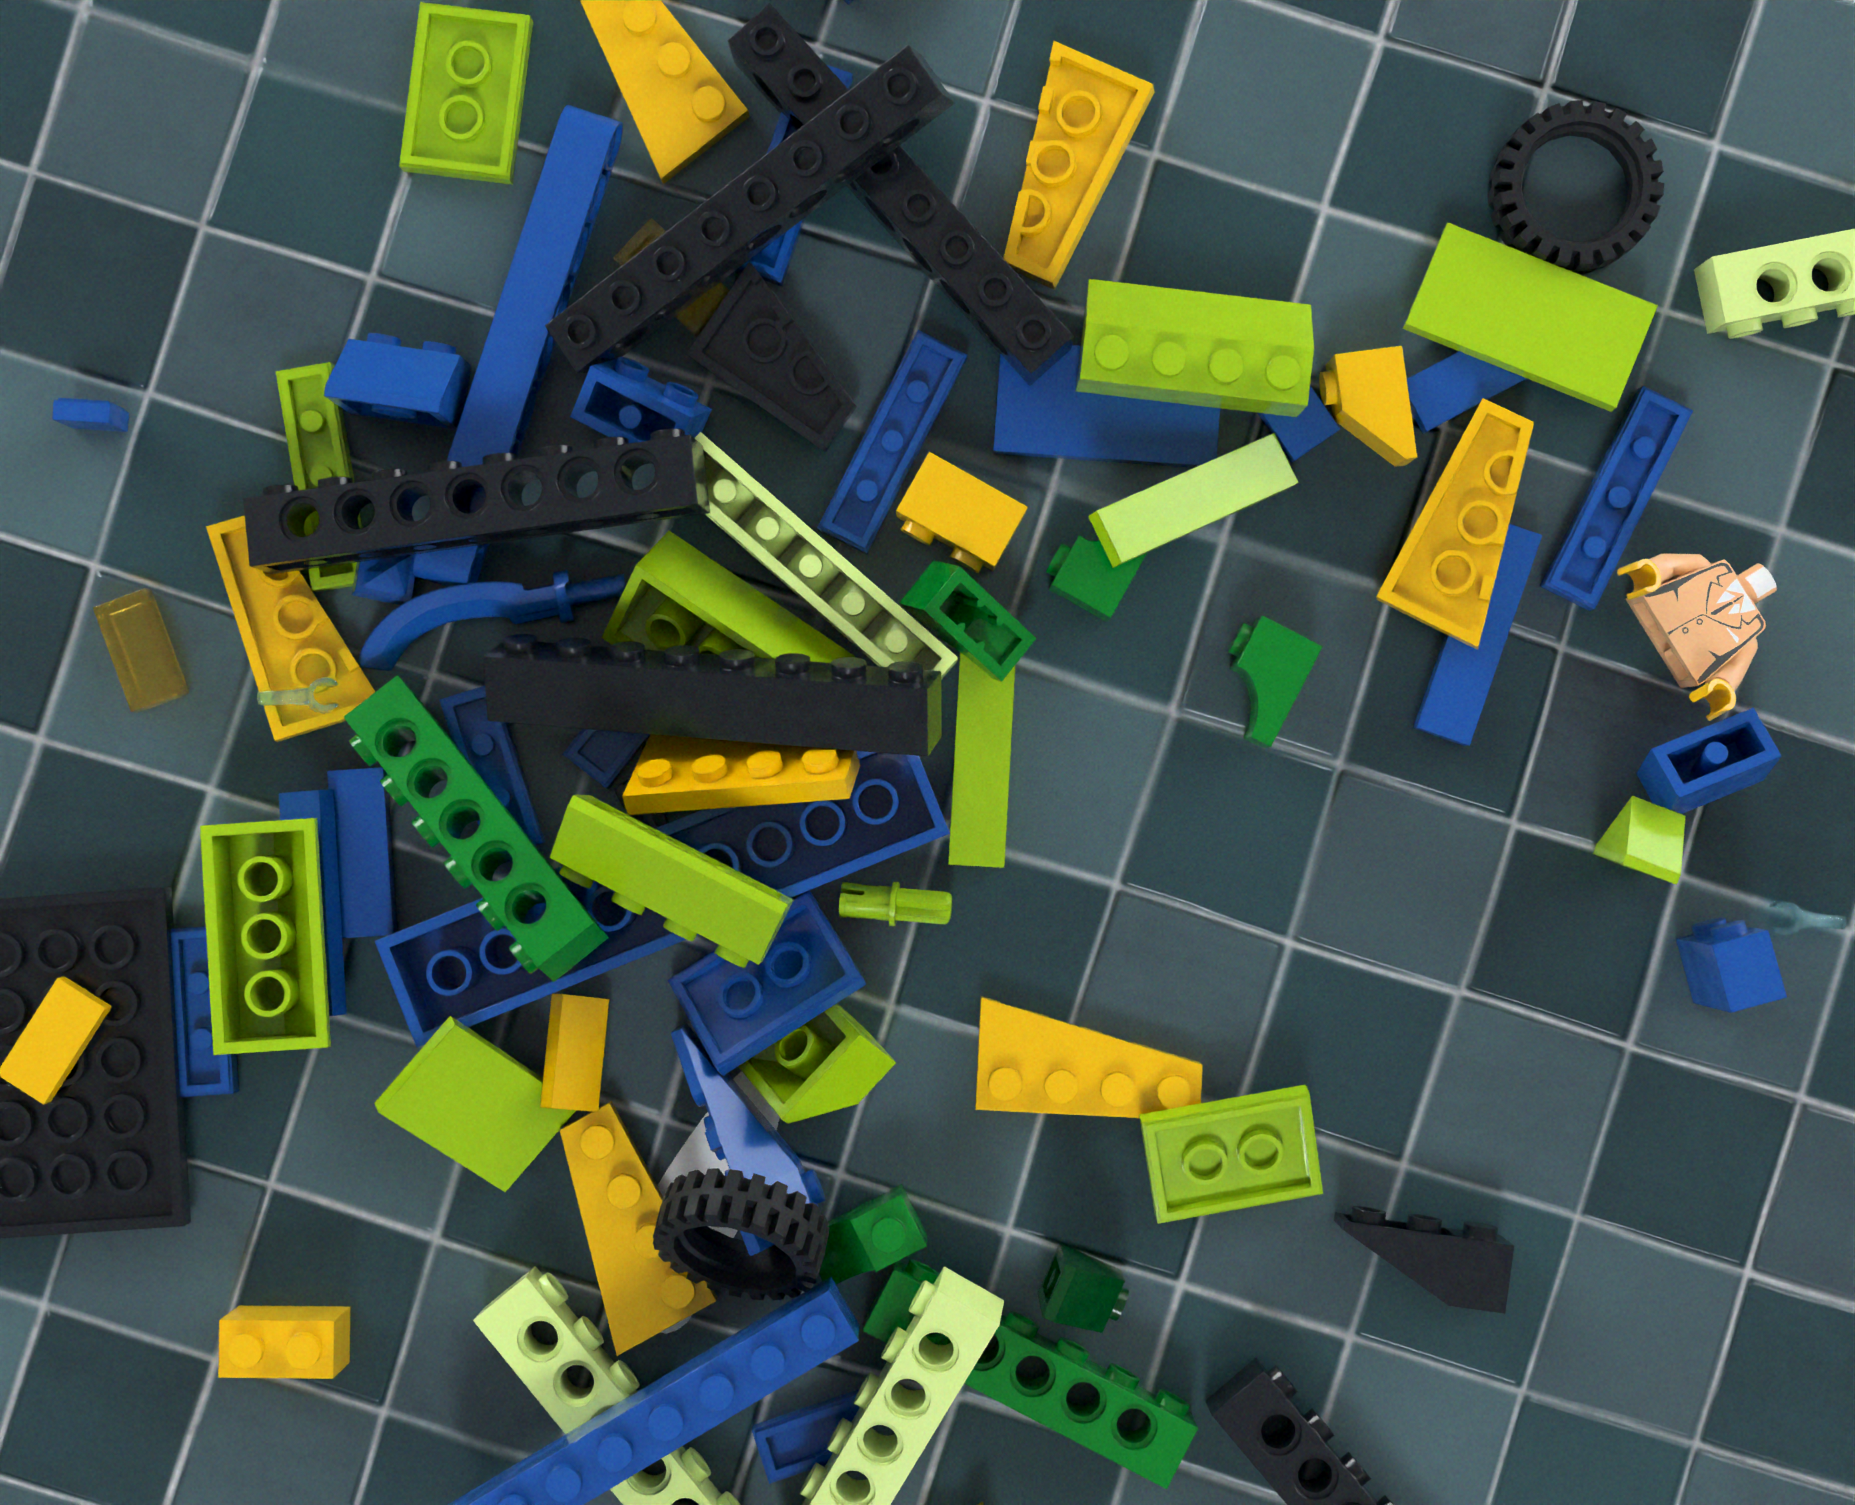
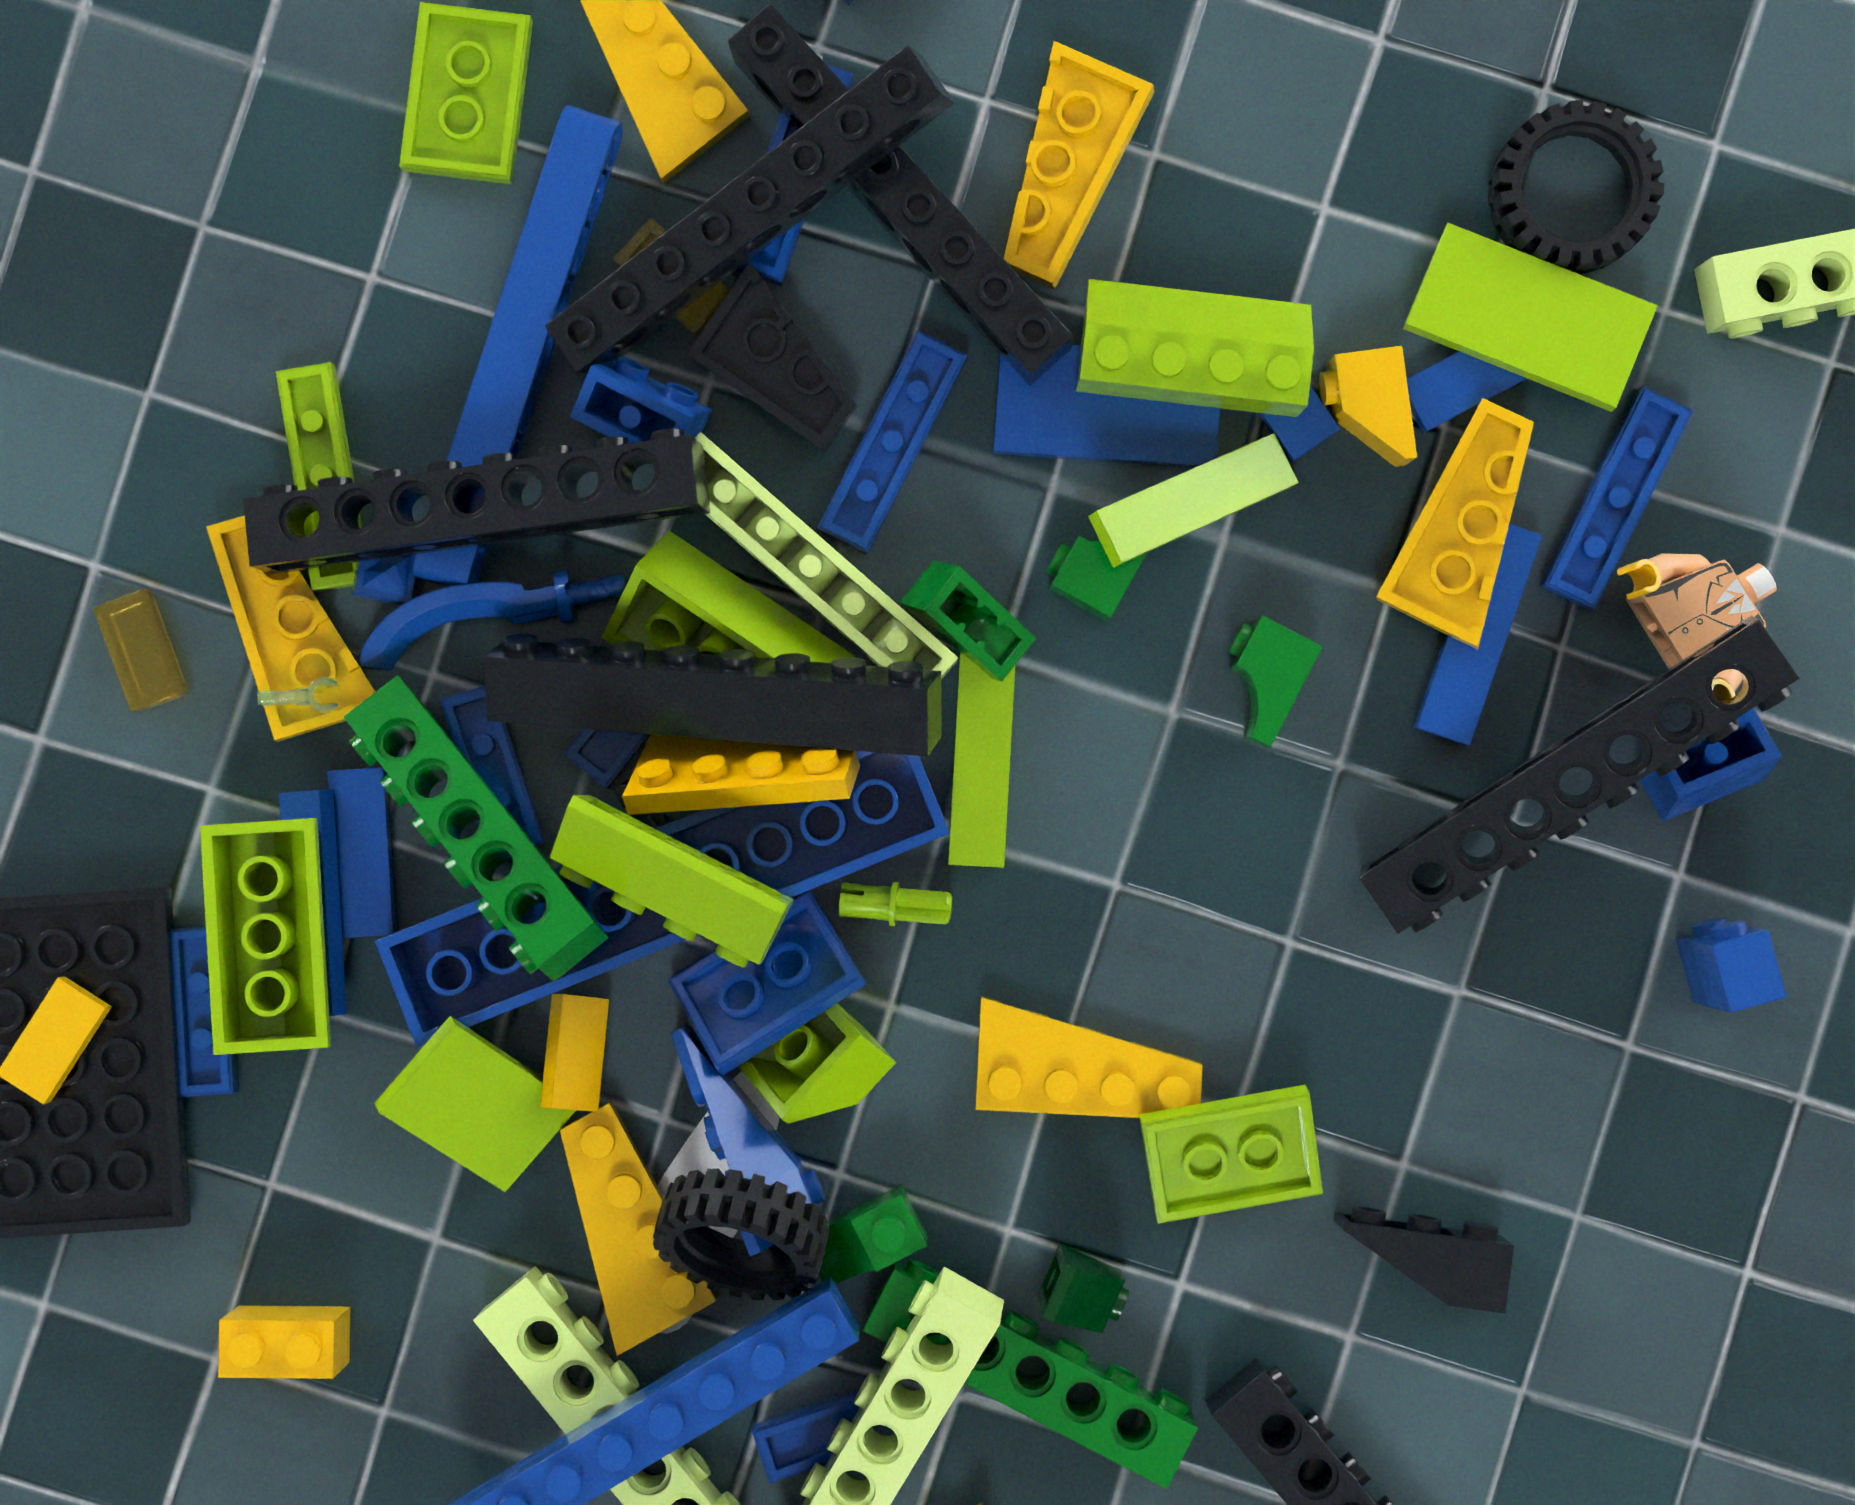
blue tile [52,398,129,432] -> none
blue slope [324,333,471,430] -> none
yellow brick [896,452,1028,573] -> none
lime slope [1593,796,1686,885] -> none
clear light blue hand [1768,901,1847,935] -> none
none -> black brick [1359,615,1800,934]

